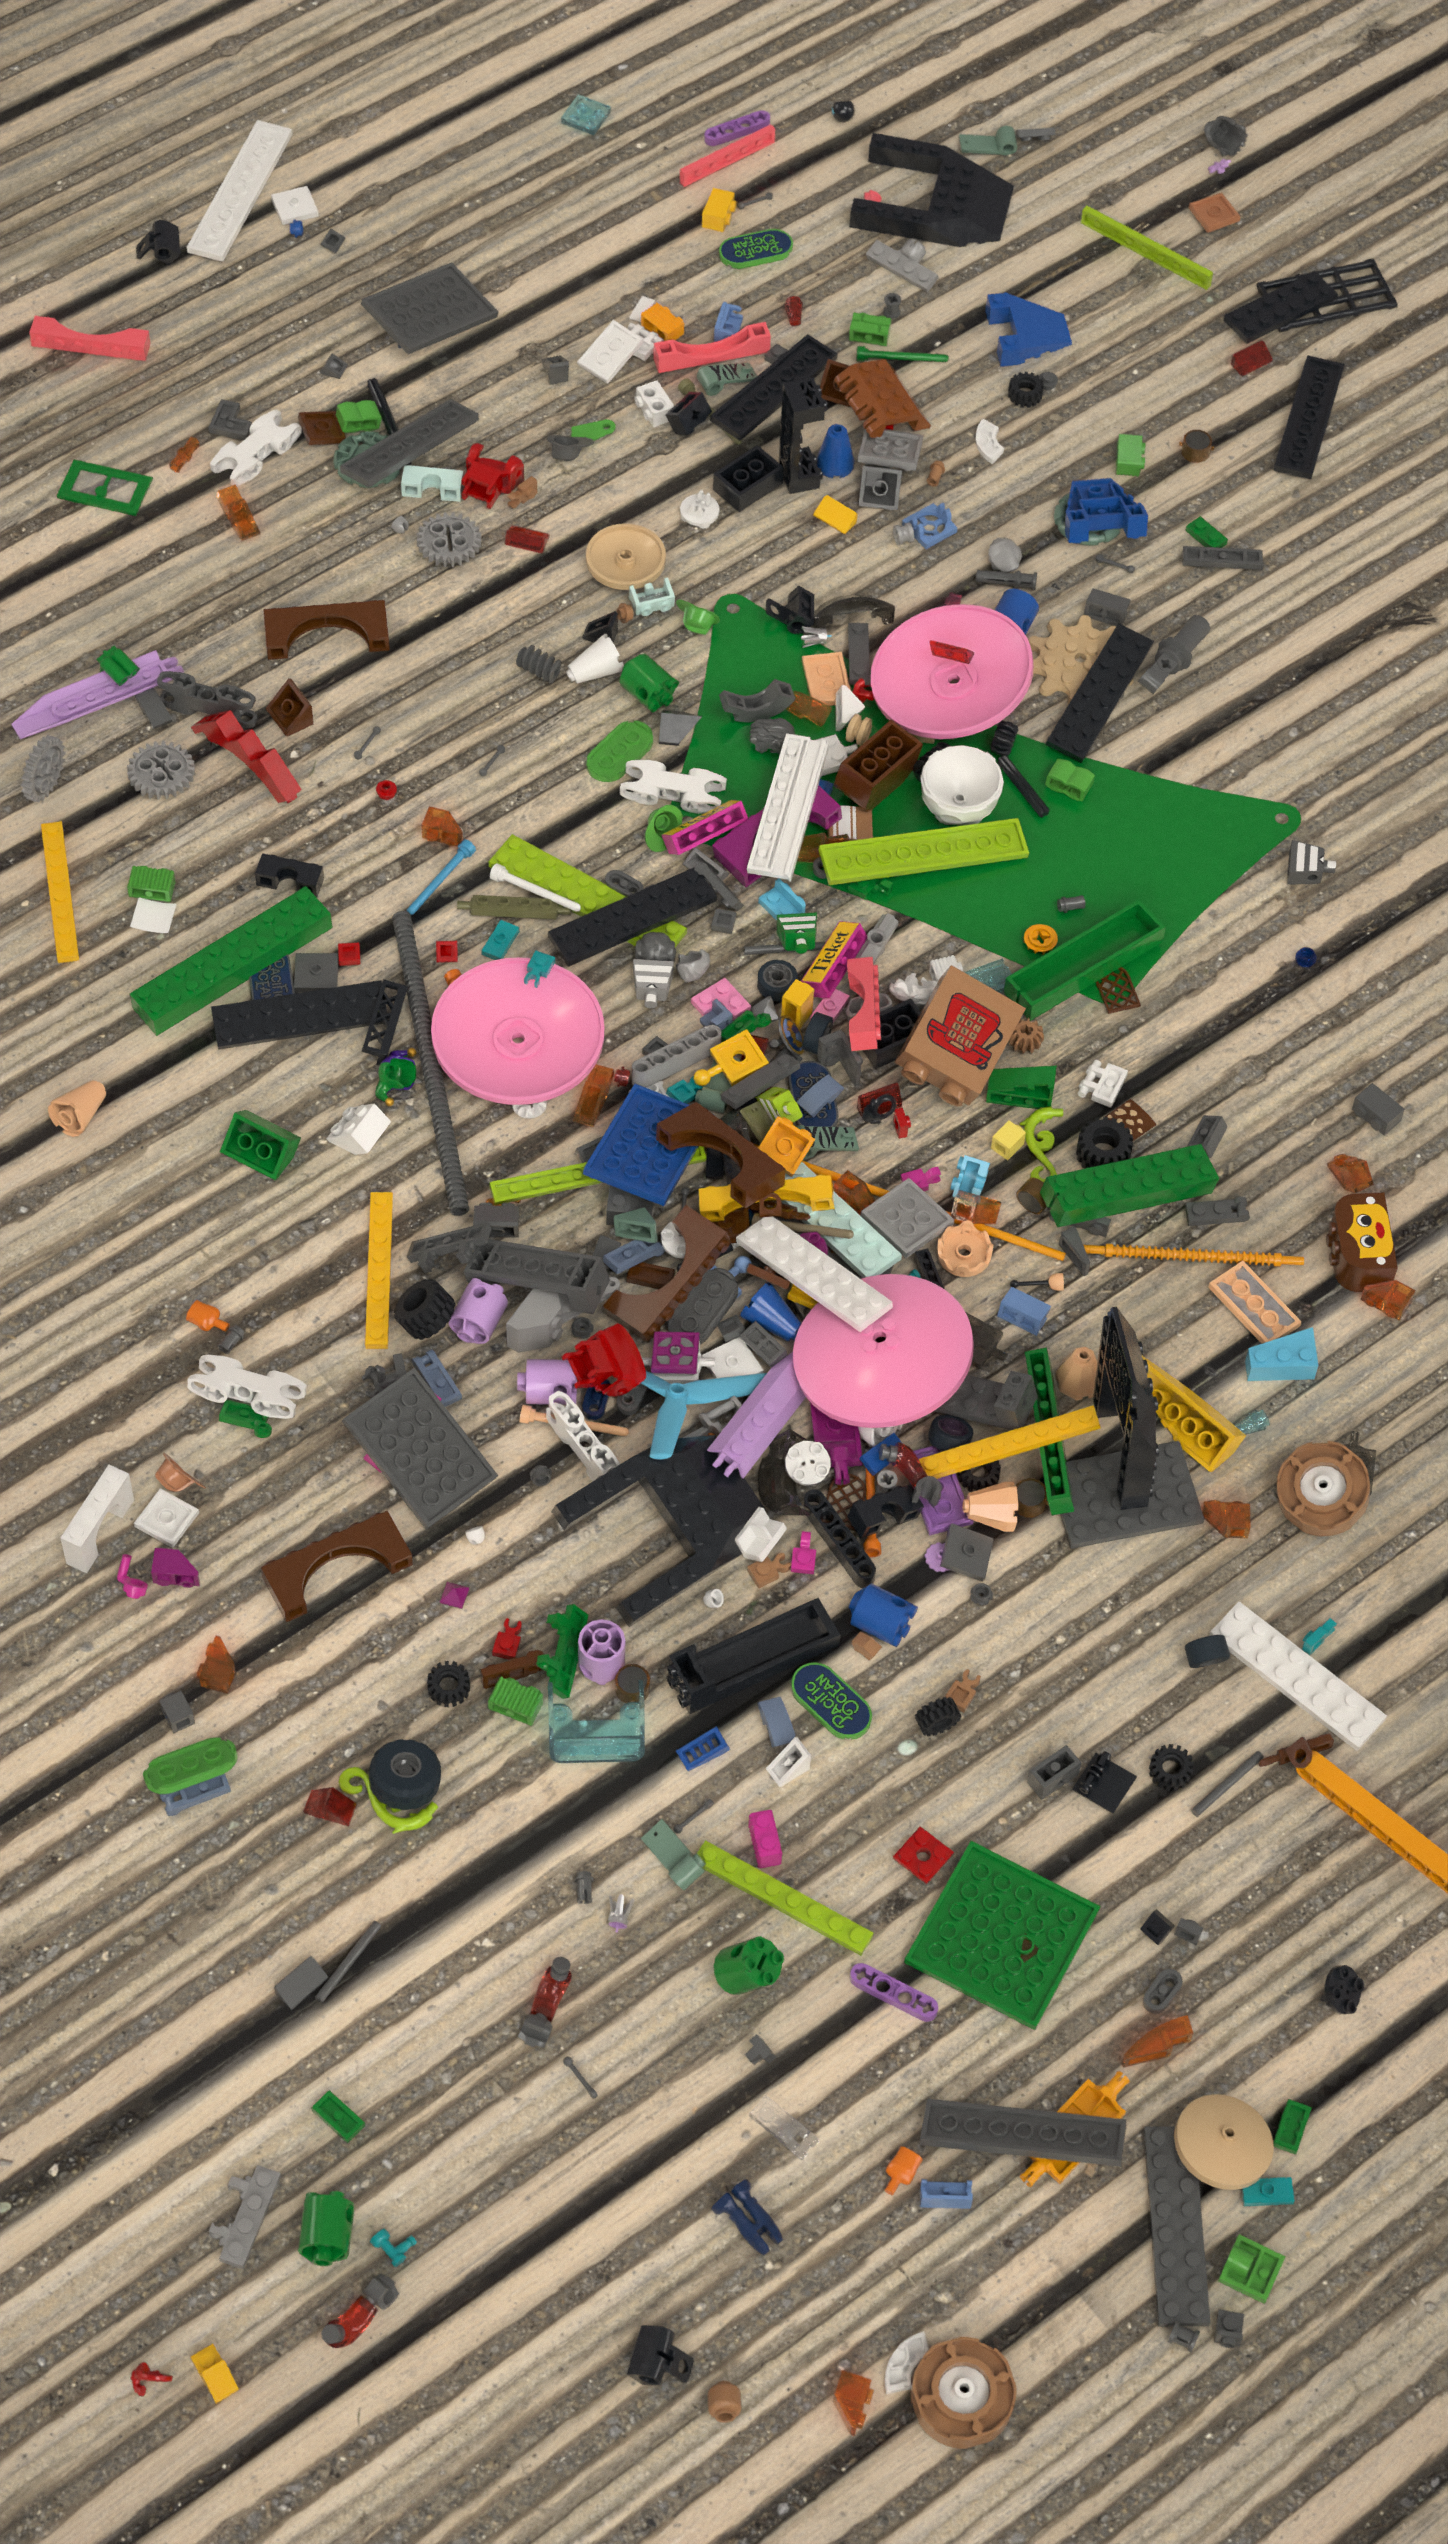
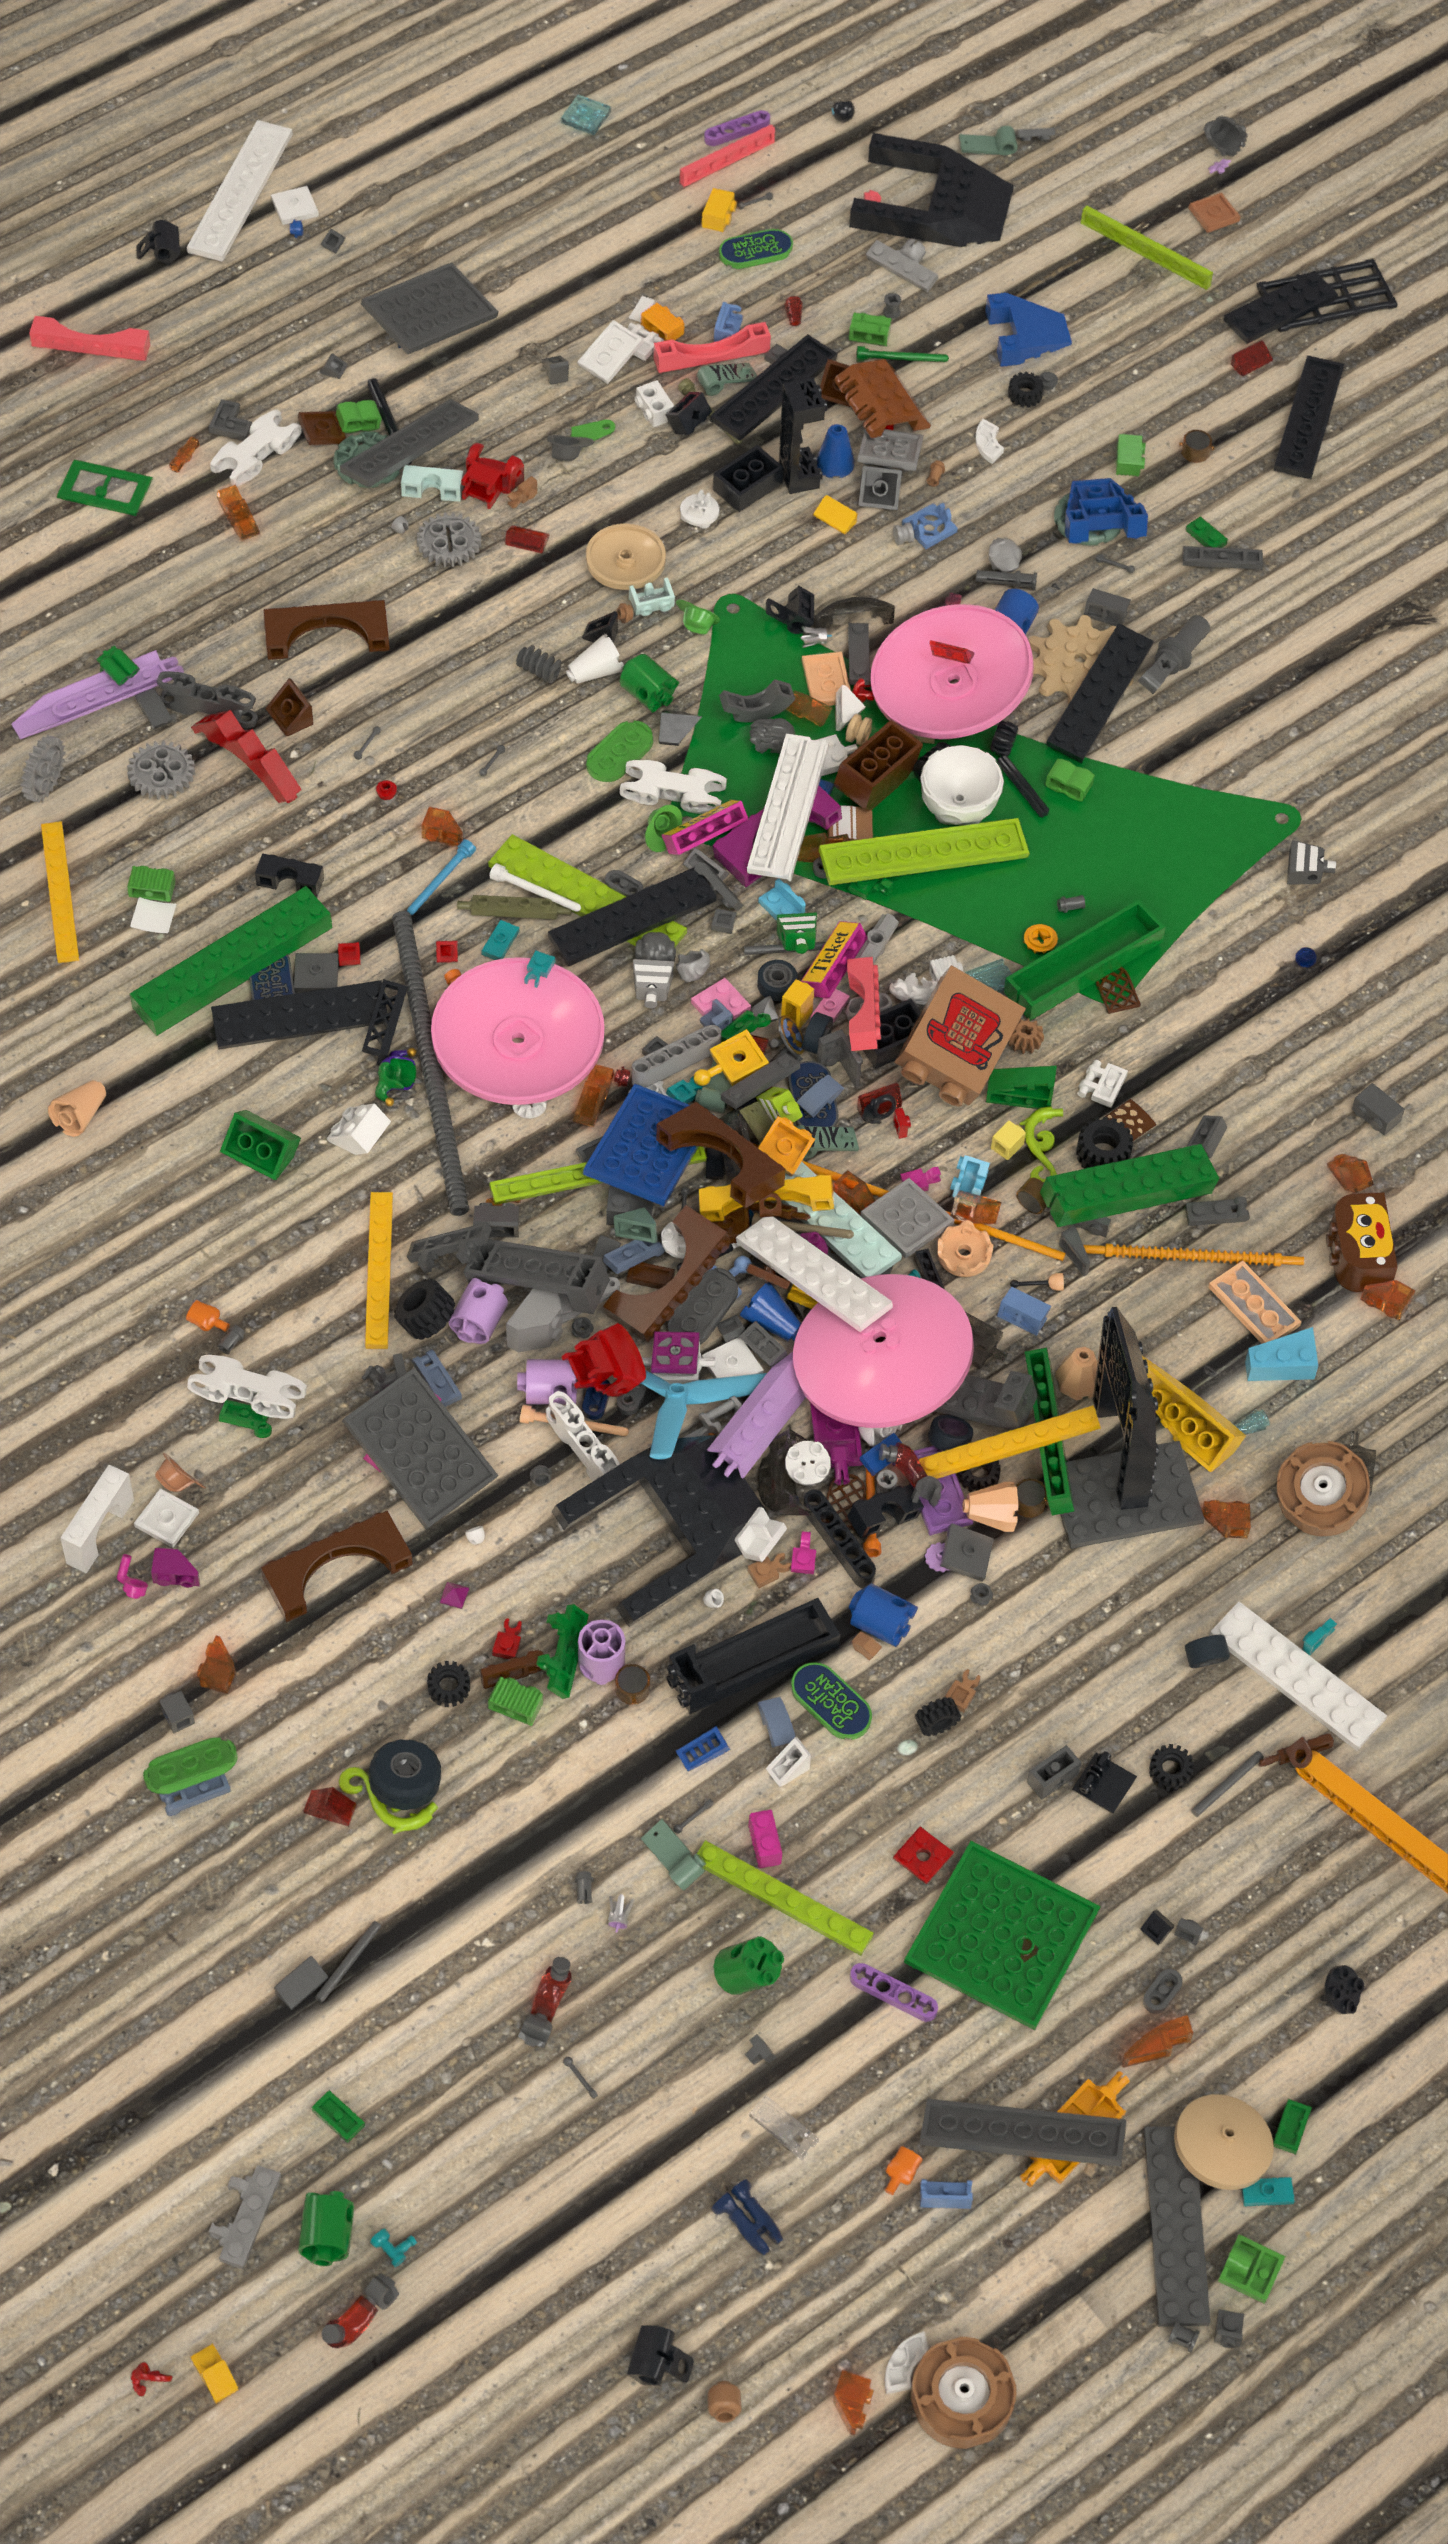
clear light blue windscreen [548,1680,645,1763] -> none

